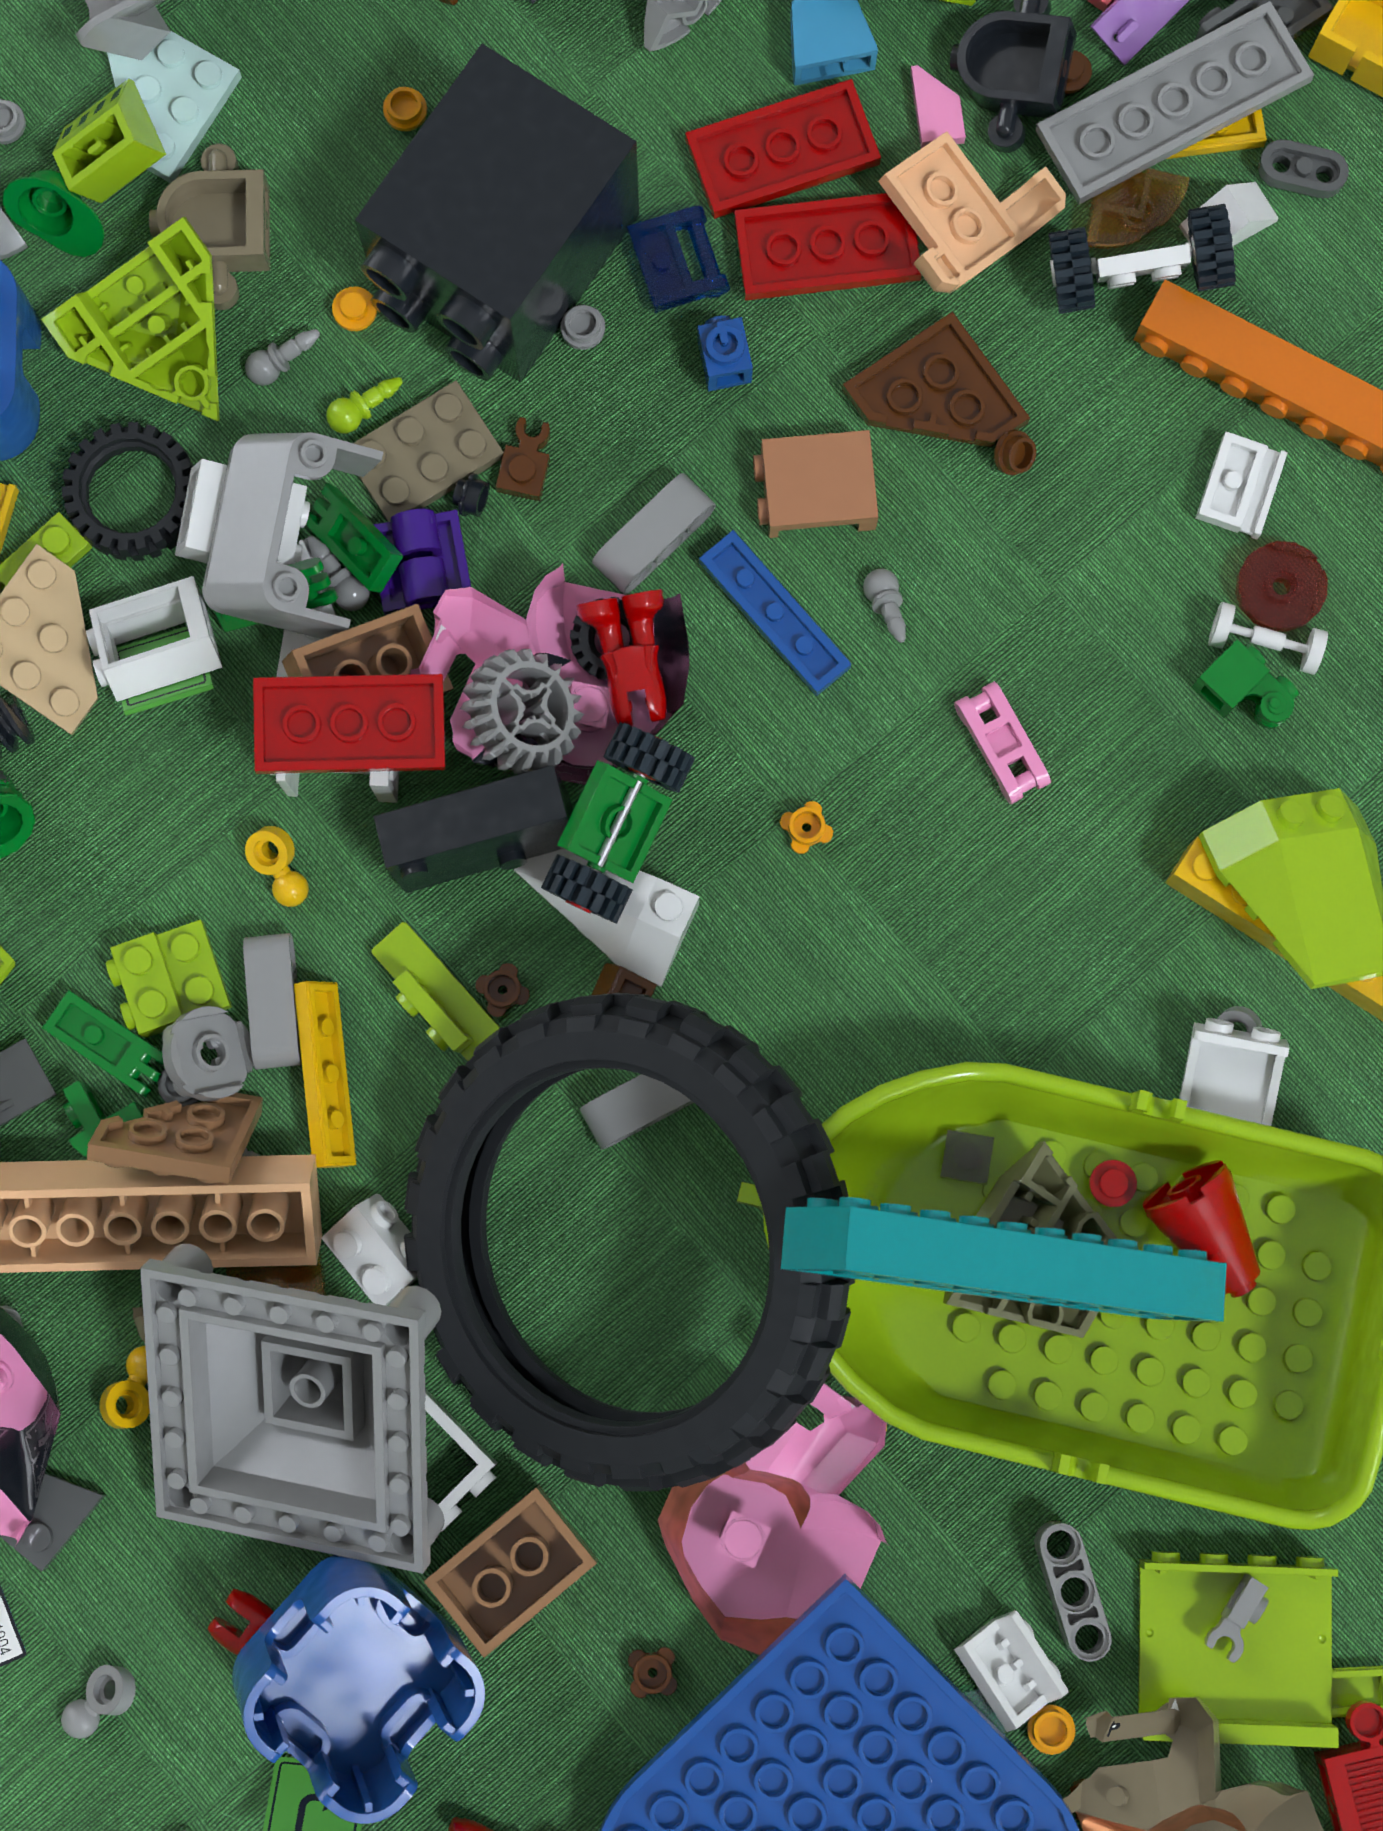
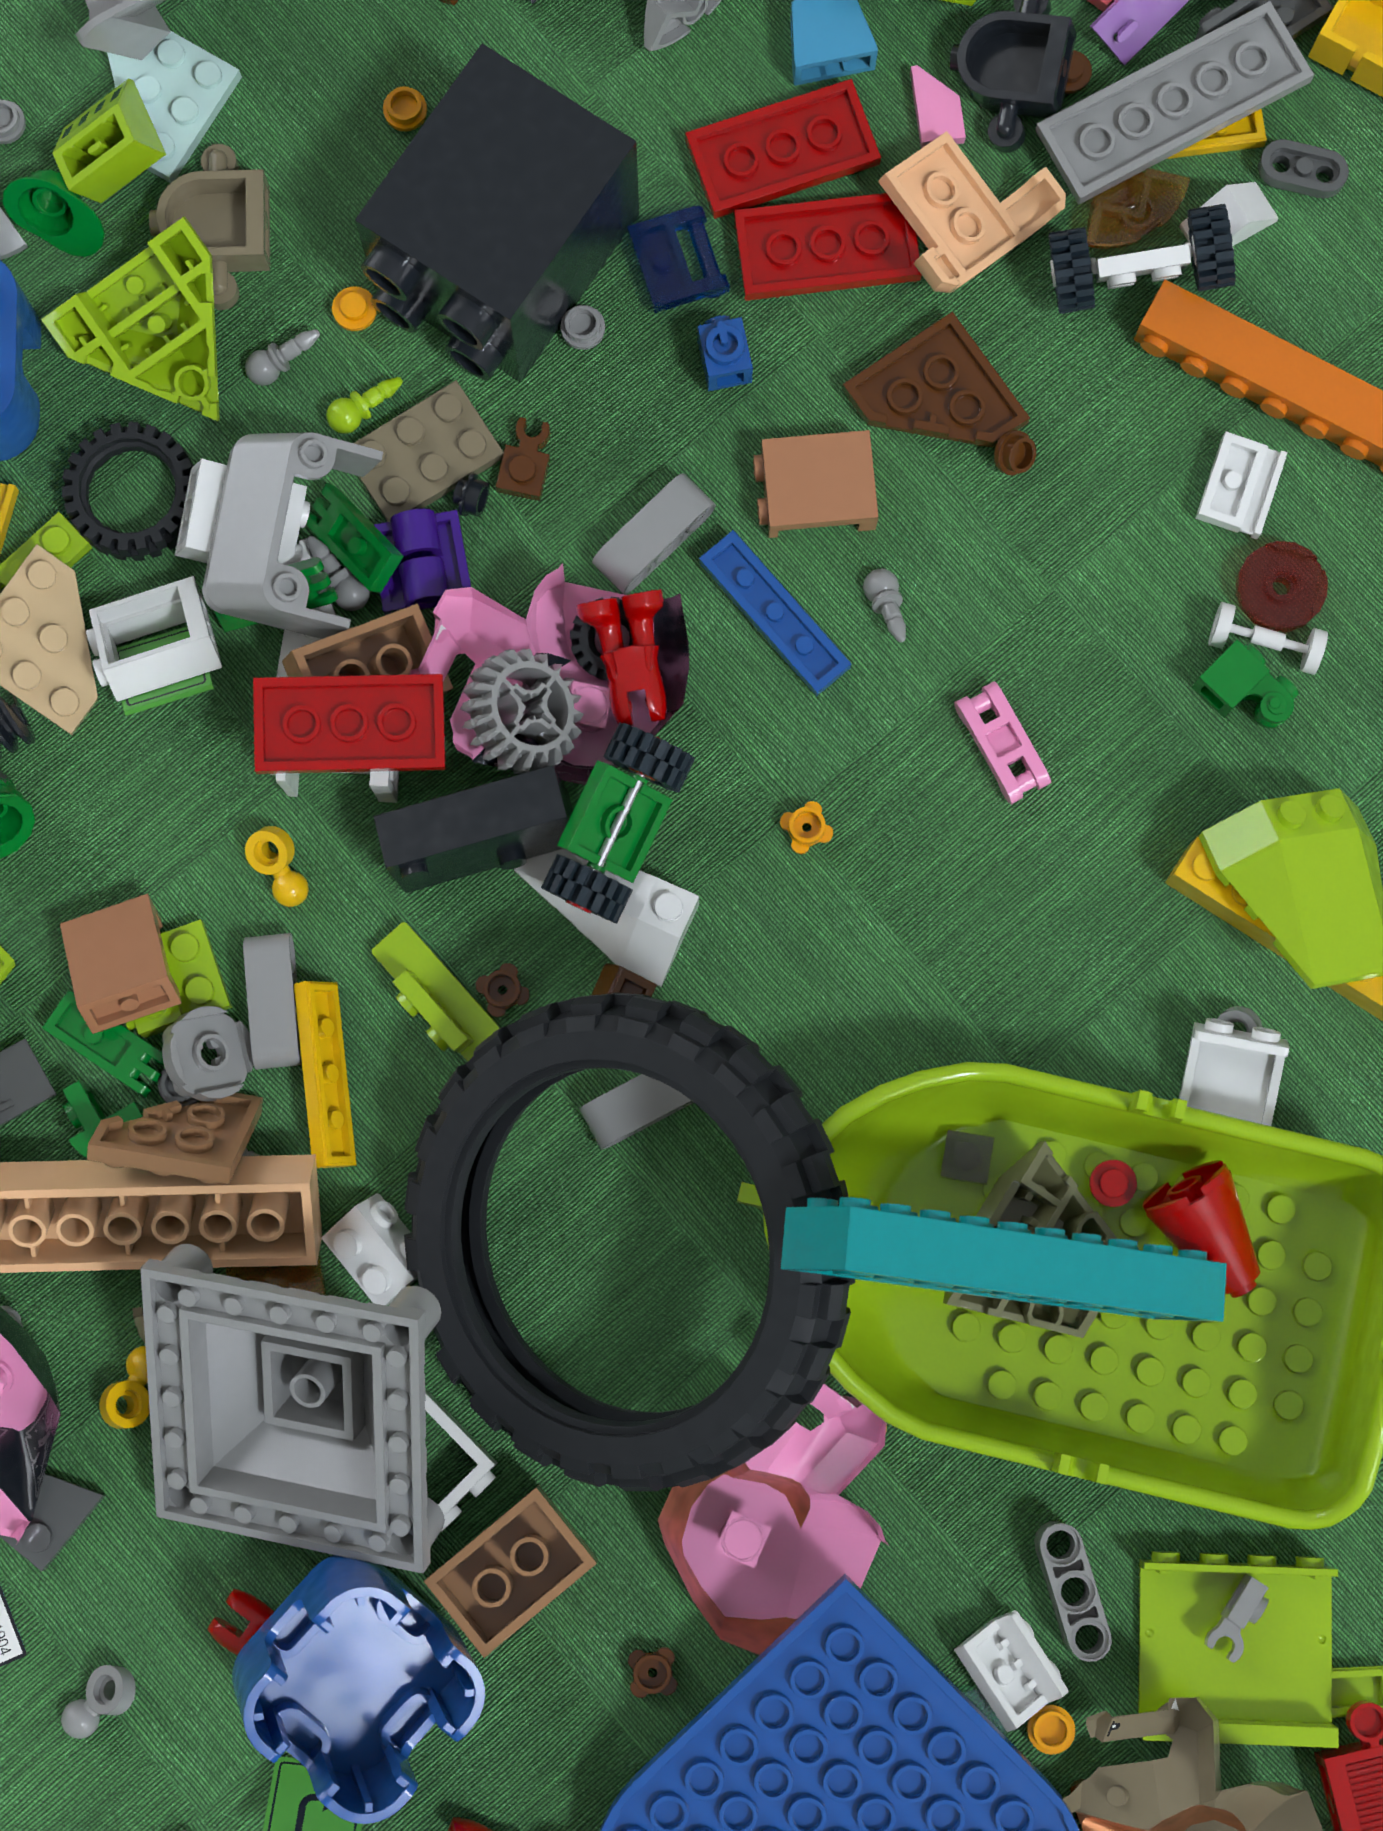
none -> nougat panel [60,894,182,1034]

